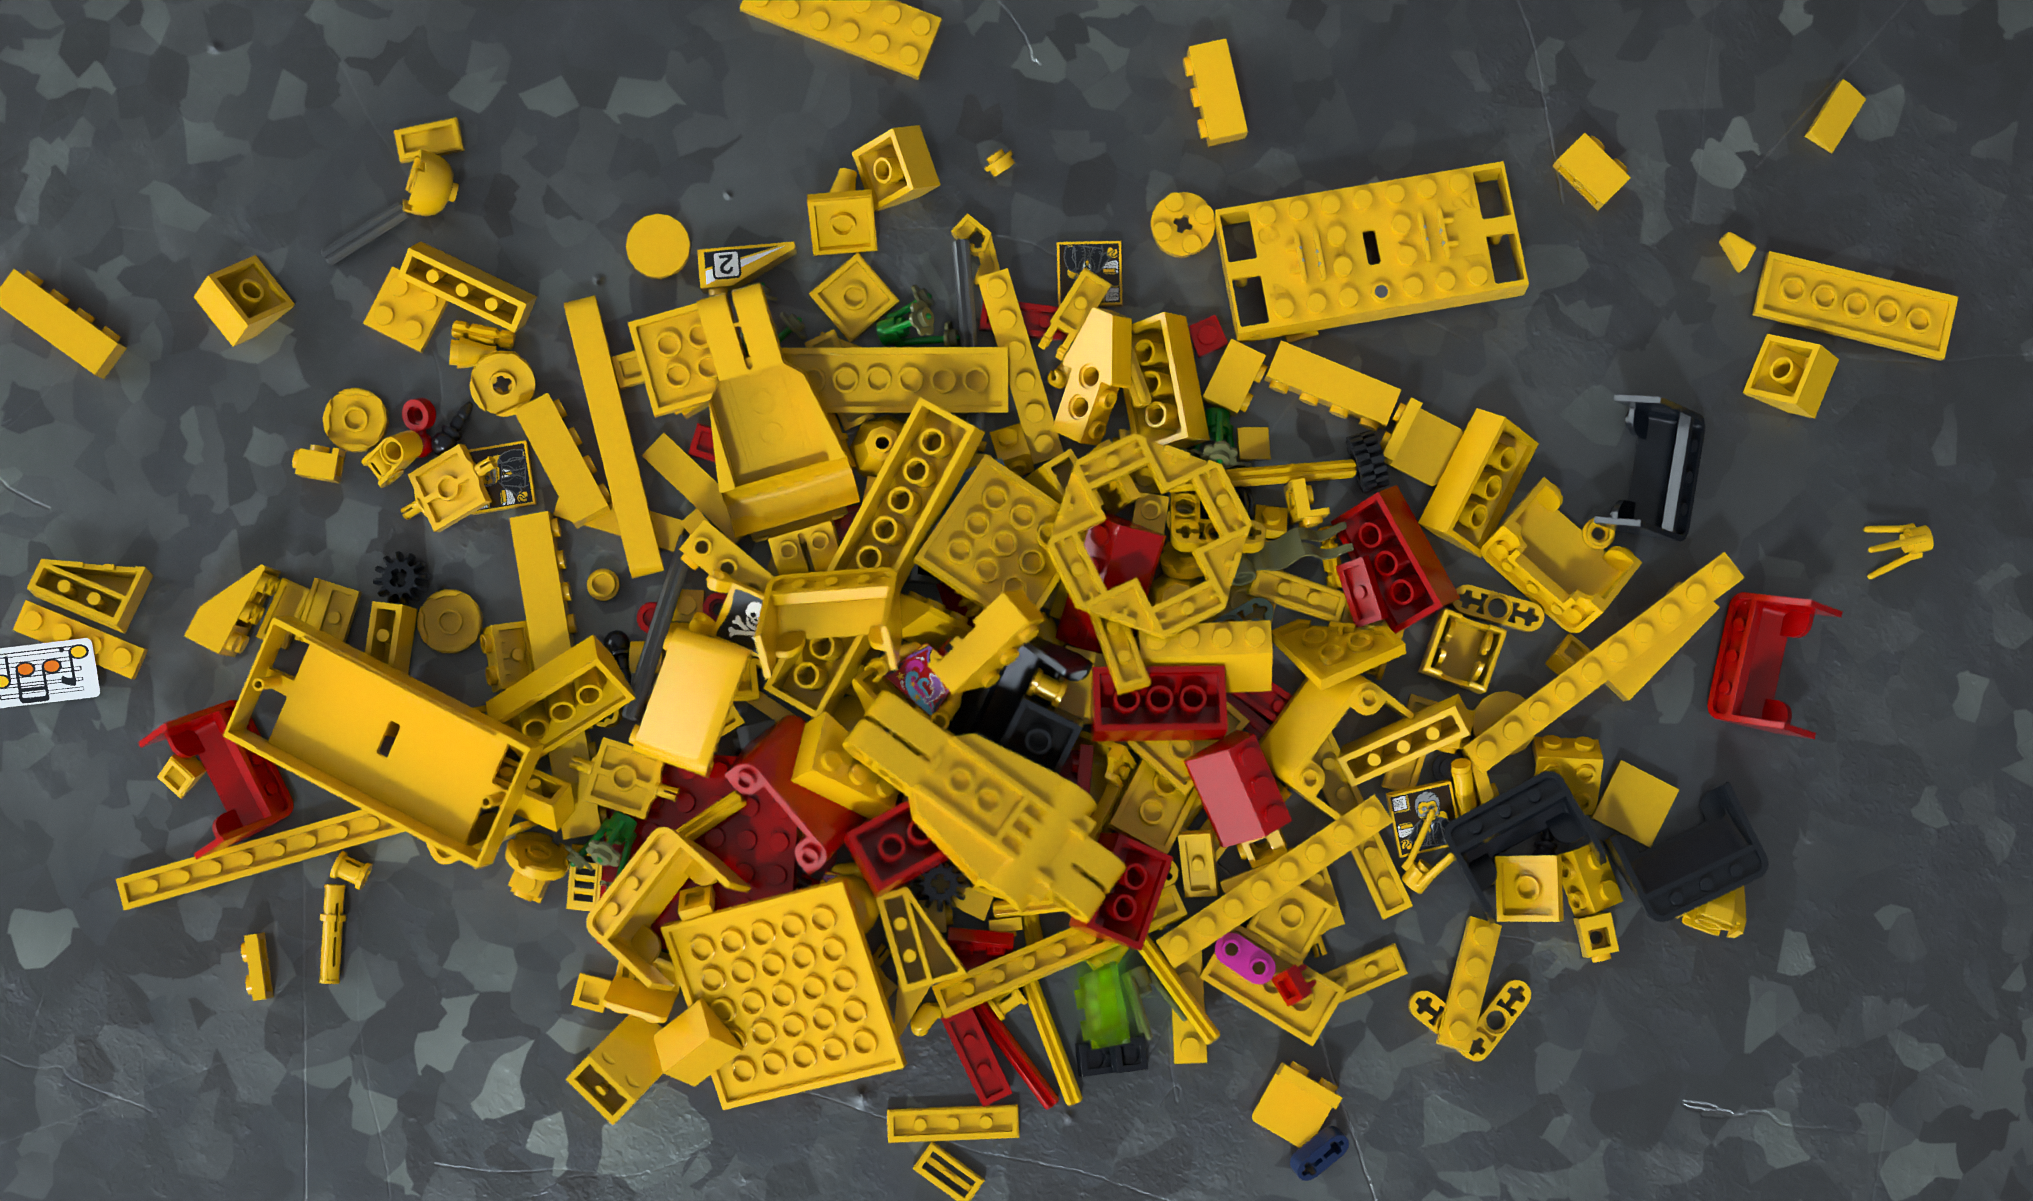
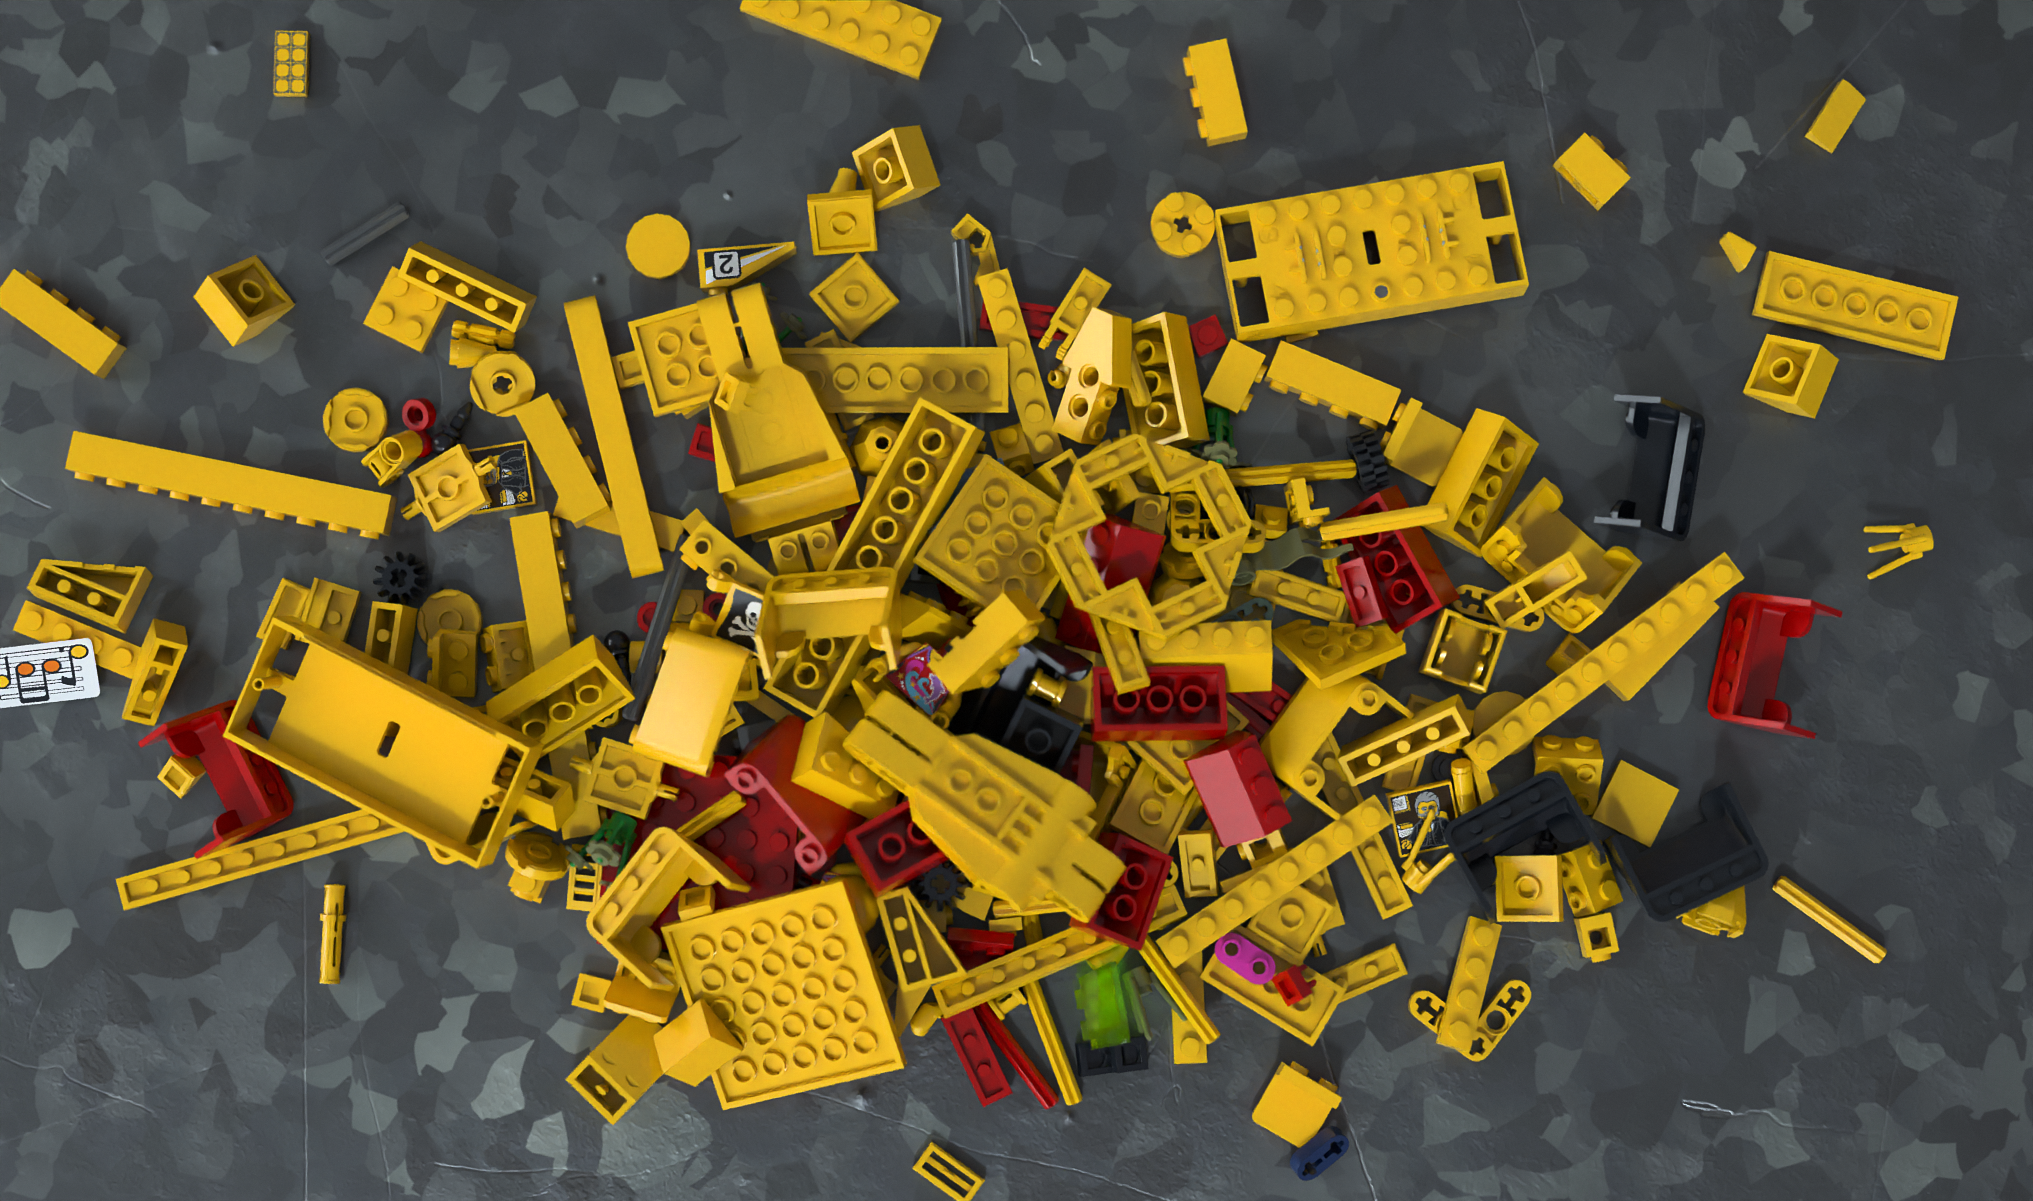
yellow slope [184,564,281,657] -> none
yellow plate [241,933,274,1001] -> none
yellow brick [292,444,346,484] -> none
yellow bush [330,850,373,890] -> none
yellow tile [394,117,465,164] -> none
yellow cylinder [402,149,459,216] -> none
yellow plate [587,568,620,601] -> none
yellow tile [642,433,745,545] -> none
plant [876,285,960,347] -> none
yellow tile [887,1104,1019,1143] -> none
yellow plate [984,148,1015,177] -> none
tile [1057,241,1123,307] -> none
yellow slope [1236,427,1271,462] -> none
yellow plate [1582,518,1615,550] -> none
none -> yellow brick [65,431,398,540]
none -> yellow slope [122,618,188,726]
none -> yellow tile [274,31,310,97]
none -> yellow bracket [427,629,478,697]
none -> yellow tile [714,372,758,415]
none -> yellow axle [1320,502,1449,541]
none -> yellow slope [1483,550,1588,629]
none -> yellow axle [1772,876,1887,964]

